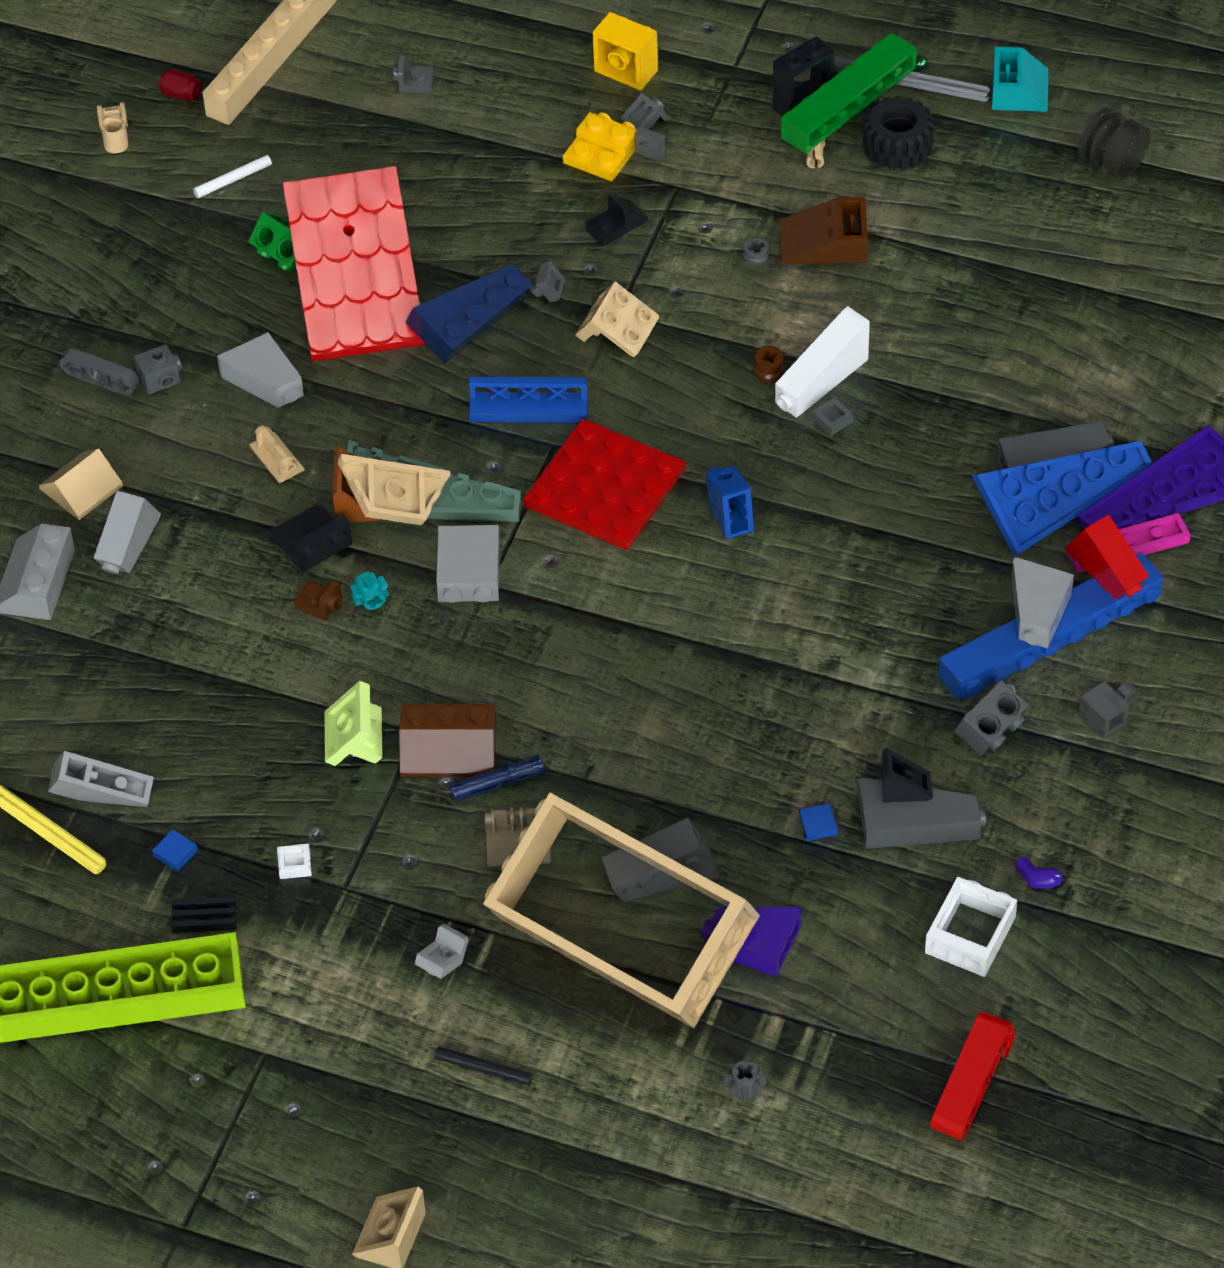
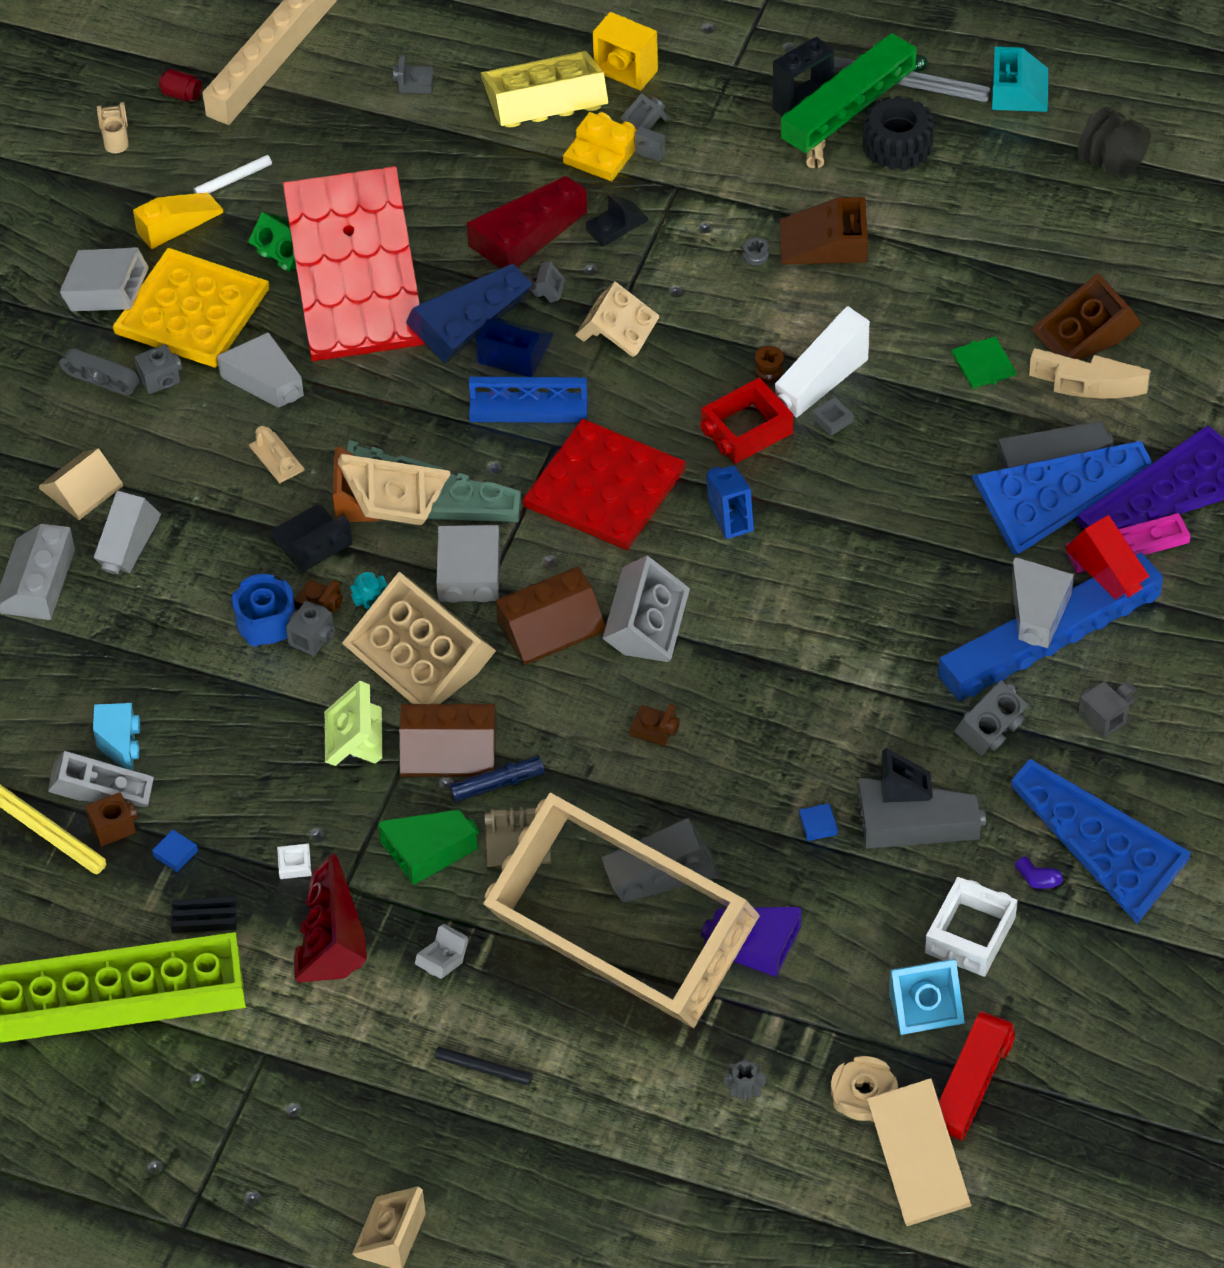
none -> light grey brick [60,247,149,311]
none -> reddish brown brick [85,792,138,847]
none -> medium azure slope [93,703,140,771]
none -> yellow plate [113,248,270,368]
none -> yellow slope [133,192,223,250]
none -> blue brick [232,574,295,646]
none -> dark grey brick [286,601,335,657]
none -> dark red wedge [294,853,367,983]
none -> tan slope [342,572,496,704]
none -> green slope [378,810,479,885]
none -> dark red wedge [466,176,587,269]
none -> clear blue slope [476,318,553,377]
none -> light yellow slope [481,51,608,128]
none -> reddish brown slope [496,566,606,665]
none -> light grey slope [603,555,690,662]
none -> reddish brown bracket [630,704,680,746]
none -> red window [700,377,793,464]
none -> tan plate [831,1056,898,1122]
none -> tan tile [867,1078,972,1226]
none -> medium azure slope [889,958,965,1035]
none -> green piece [951,336,1016,389]
none -> blue wing [1011,759,1191,924]
none -> tan slope [1029,348,1151,399]
none -> reddish brown slope [1032,273,1142,360]

